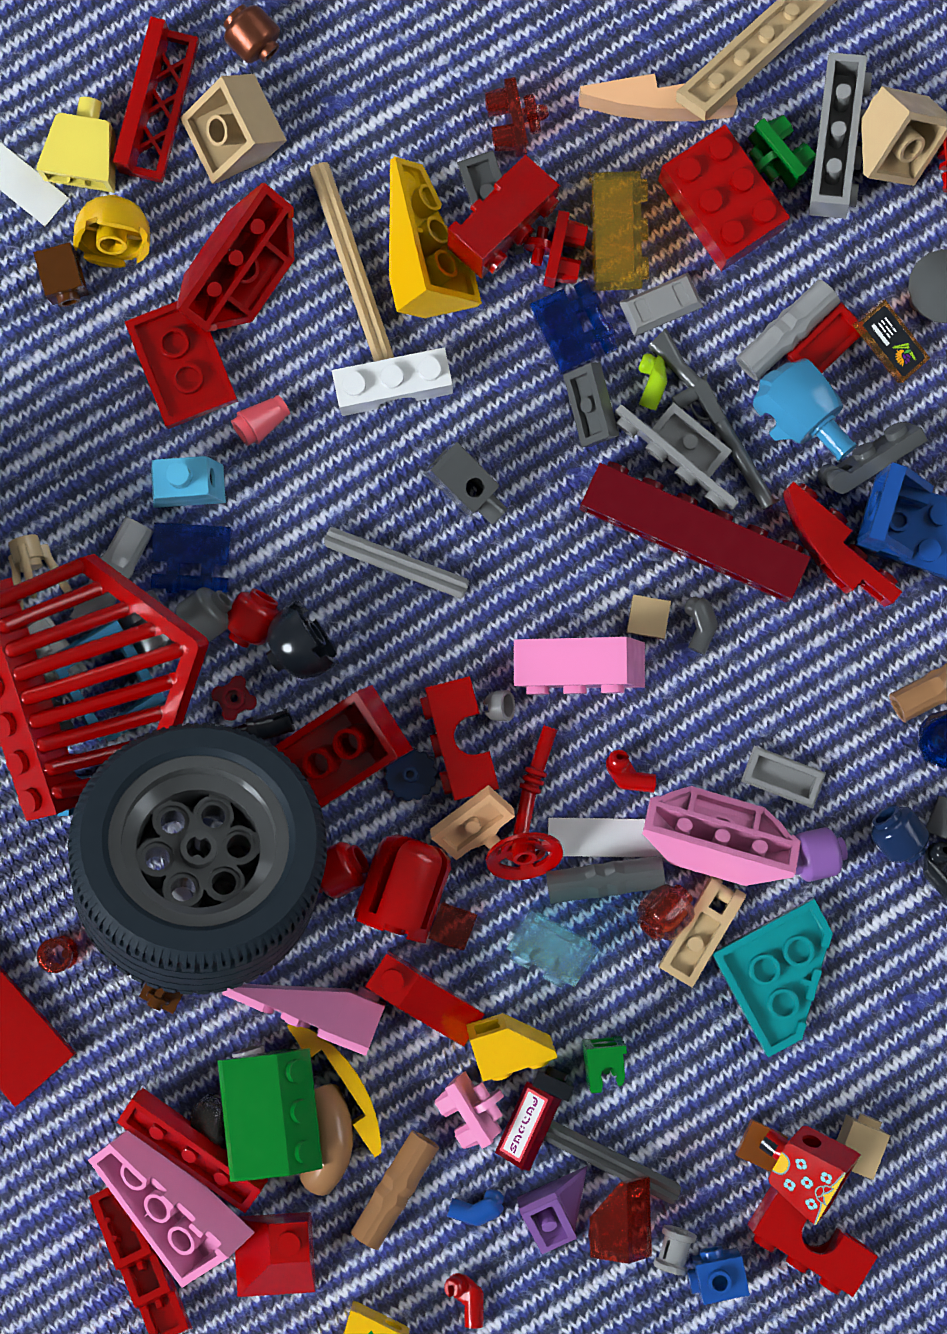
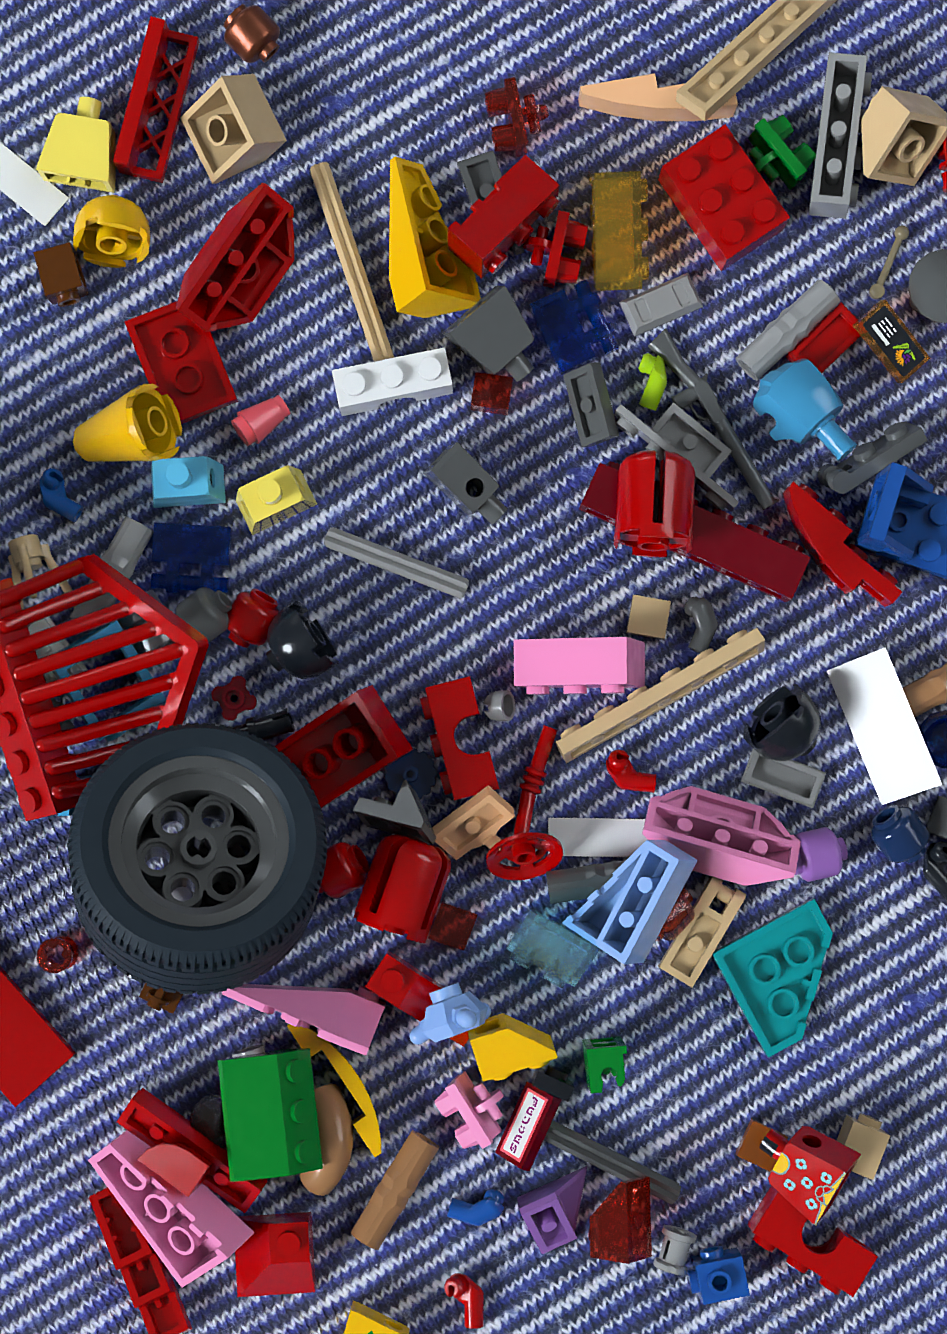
none -> blue arm [39,468,83,523]
none -> yellow cone [73,384,182,462]
none -> brick [137,1142,212,1197]
none -> light yellow torso [236,465,317,535]
none -> dark grey slope [353,780,436,844]
none -> light blue rock [409,982,491,1045]
none -> dark grey torso [442,286,534,382]
none -> clear red slope [471,372,513,415]
none -> tan plate [556,628,765,764]
none -> light blue wedge [562,840,698,965]
none -> red cylinder [614,450,695,557]
none -> black cylinder [743,684,821,761]
none -> white sticker [827,647,942,805]
none -> dark tan hinge [869,225,909,300]

